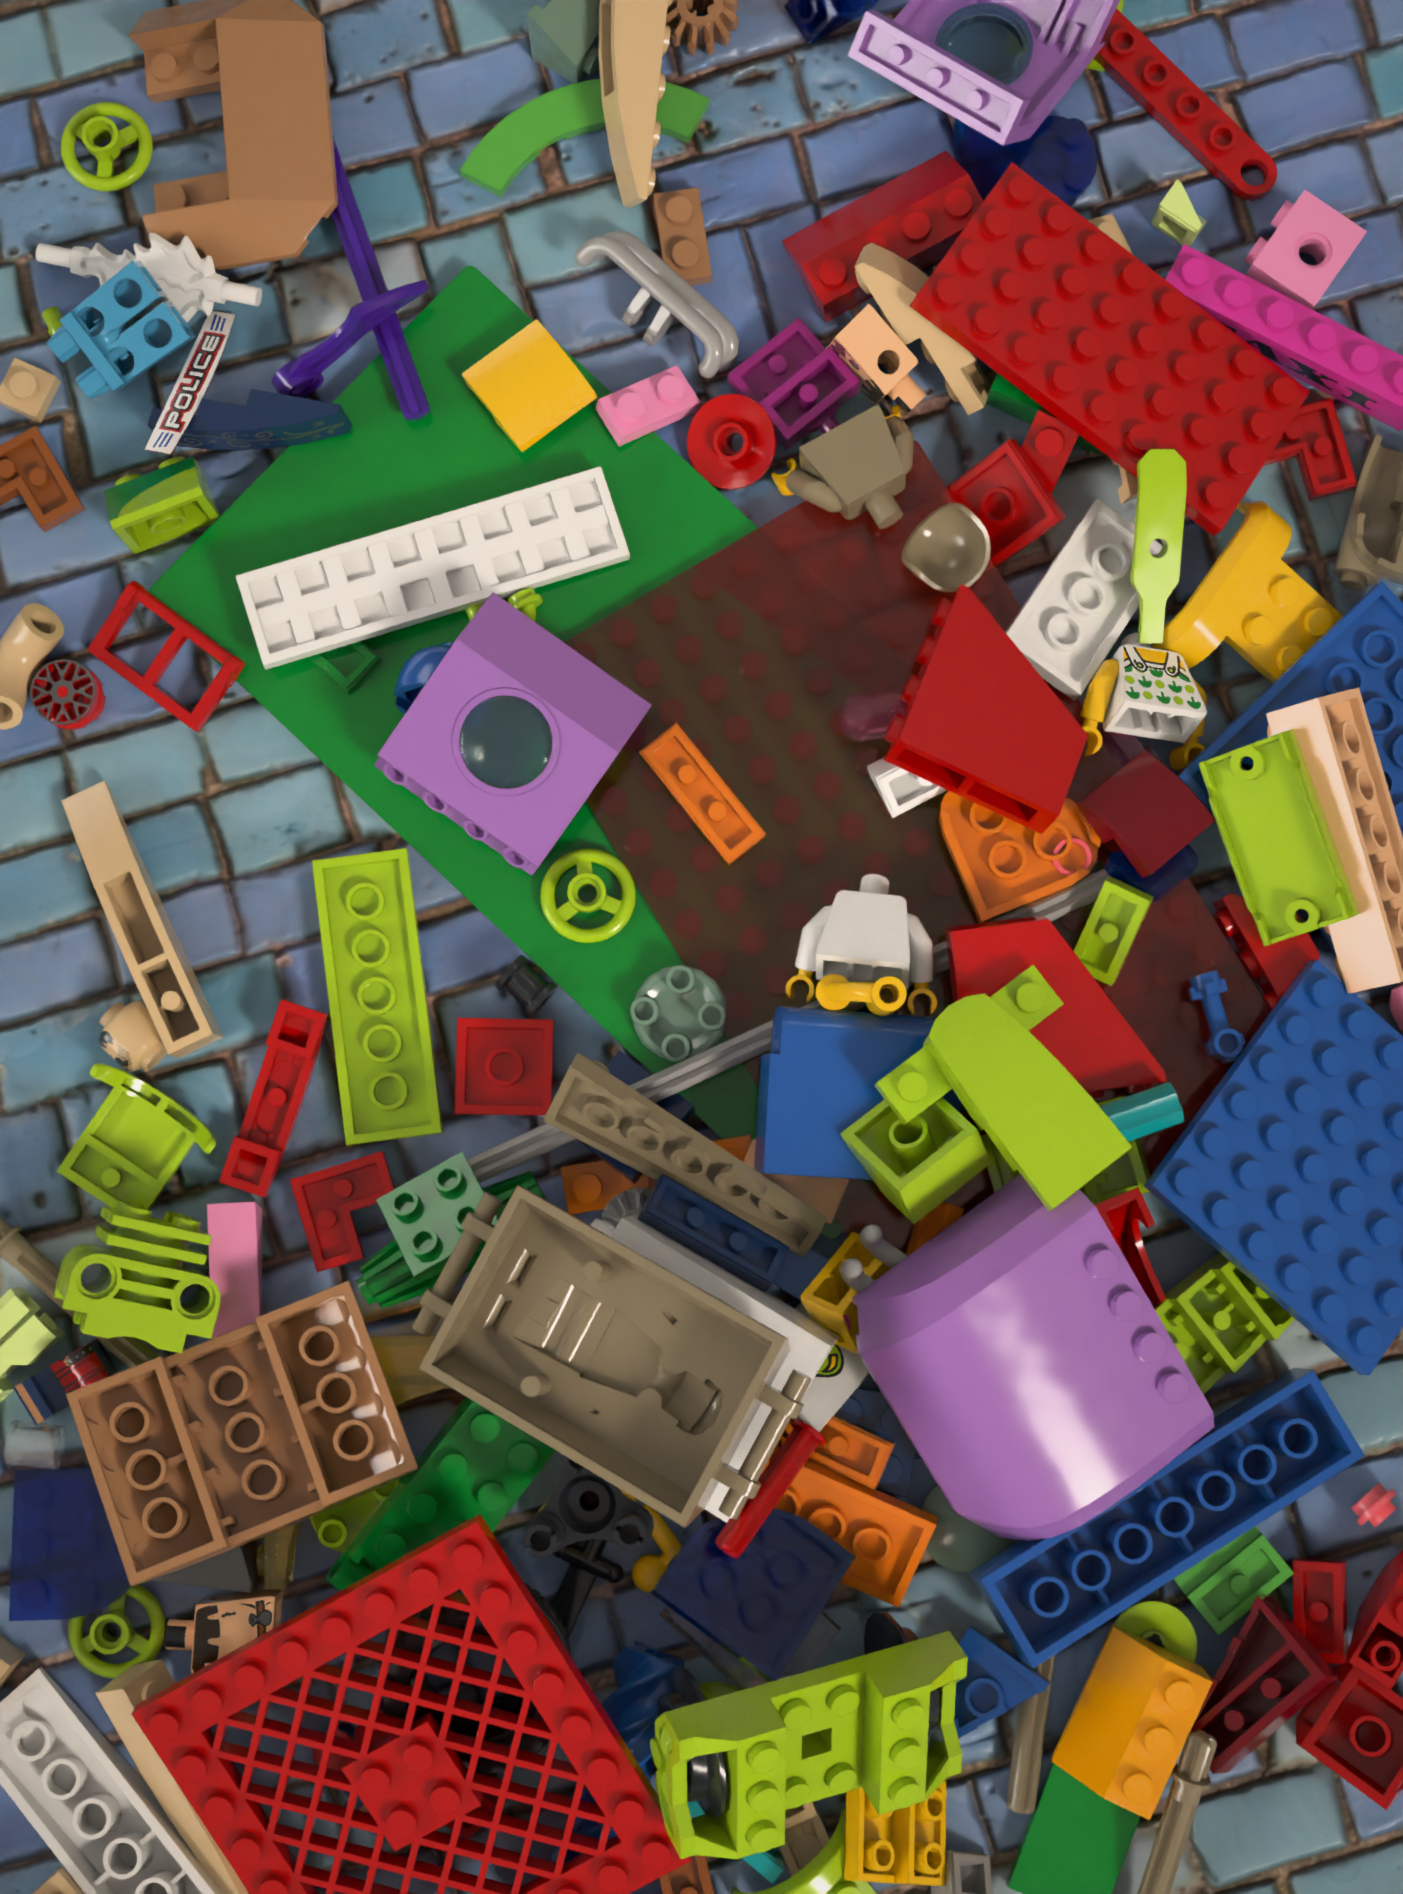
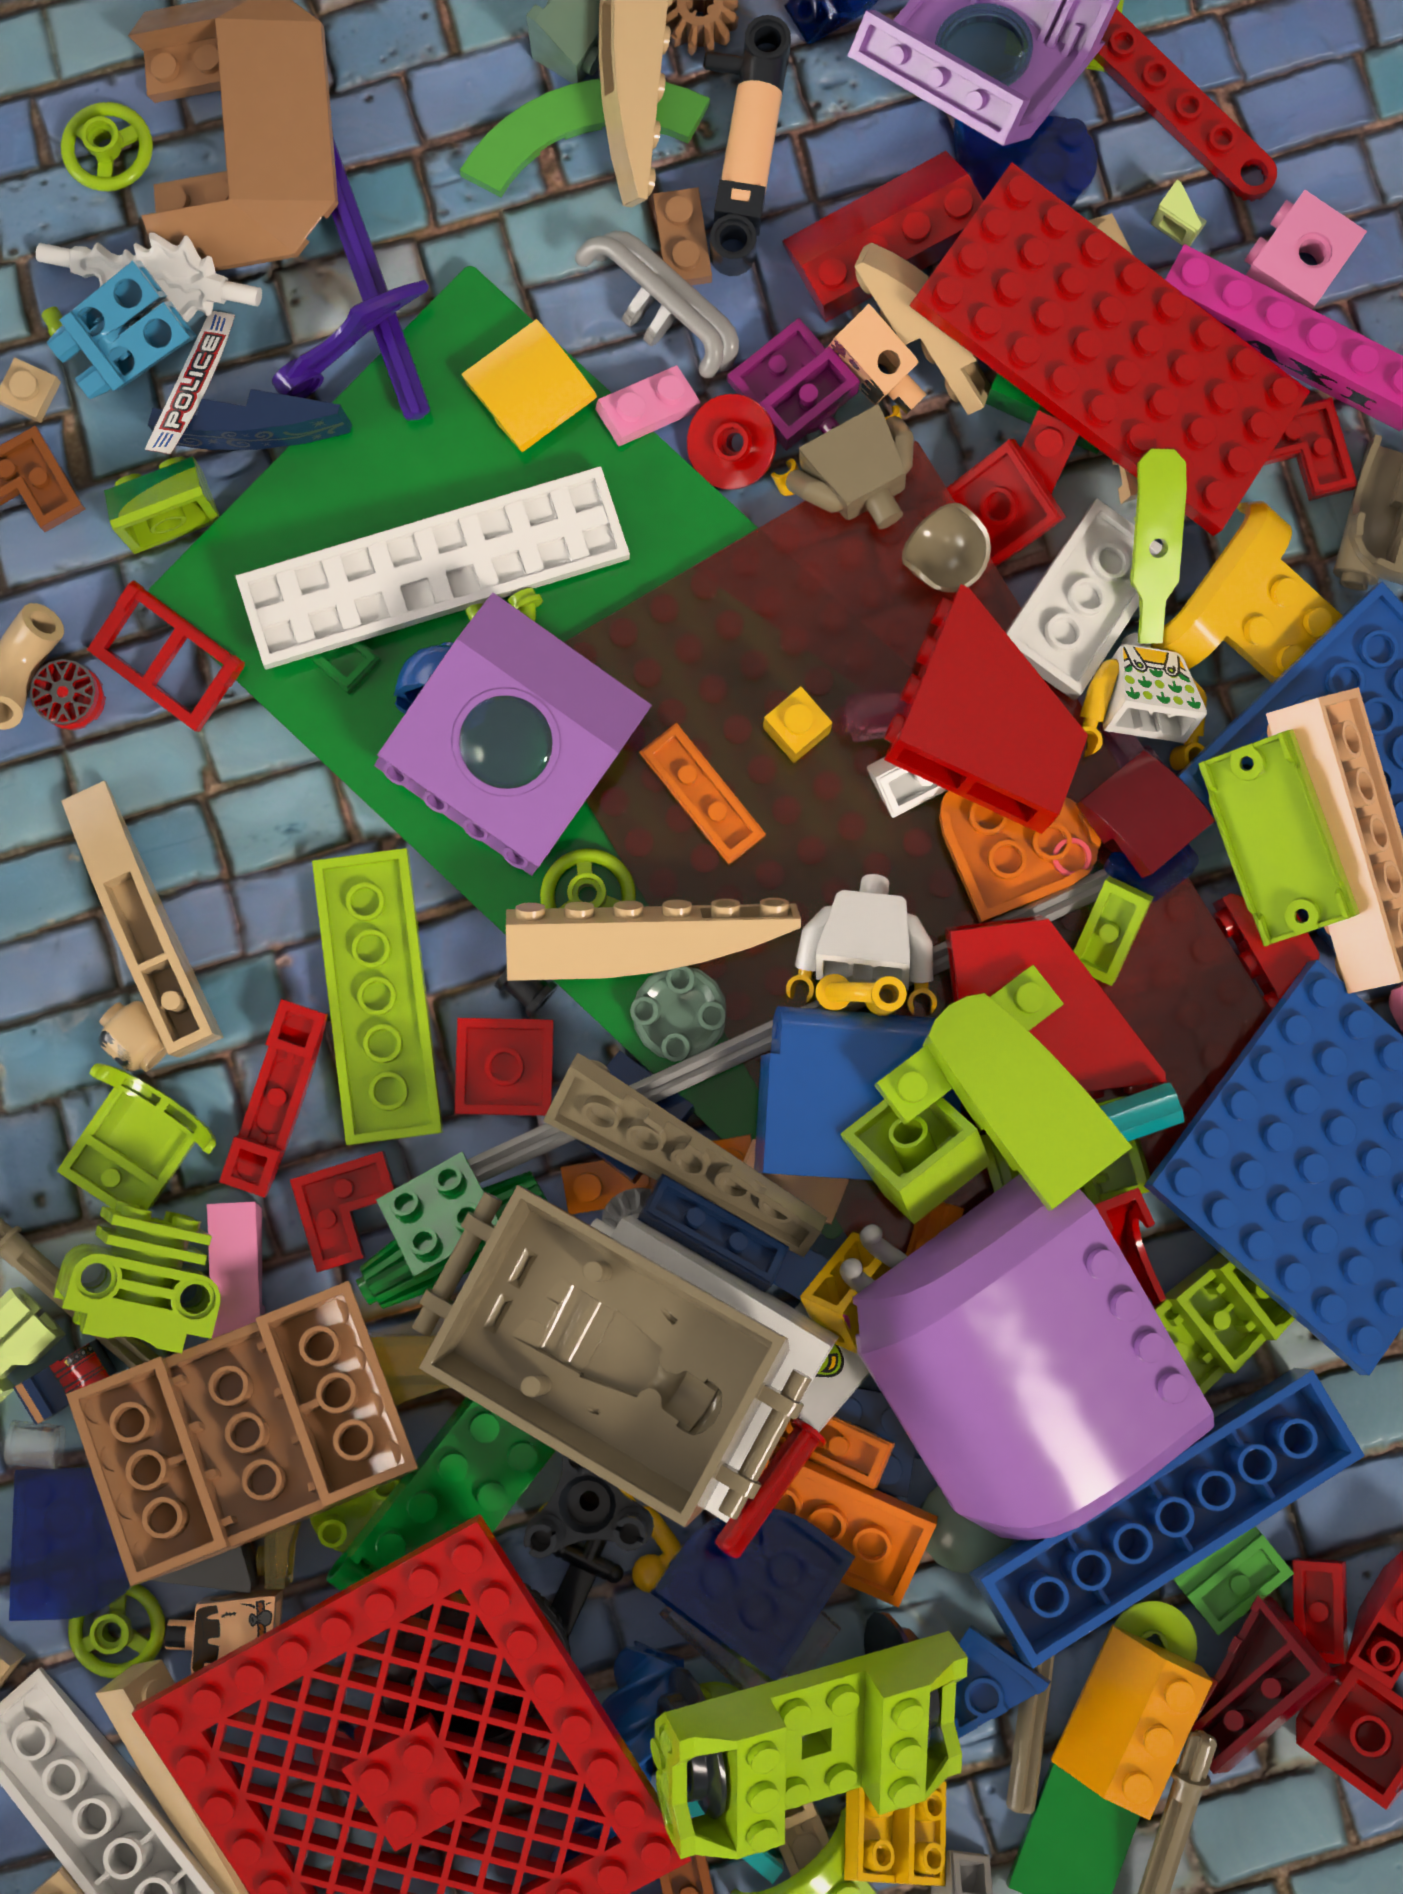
blue bar [1188,970,1246,1064] -> none
coral plate [1351,1482,1397,1527] -> none
none -> tan slope [506,898,801,981]
none -> black piece [703,15,791,276]
none -> yellow brick [763,686,833,763]

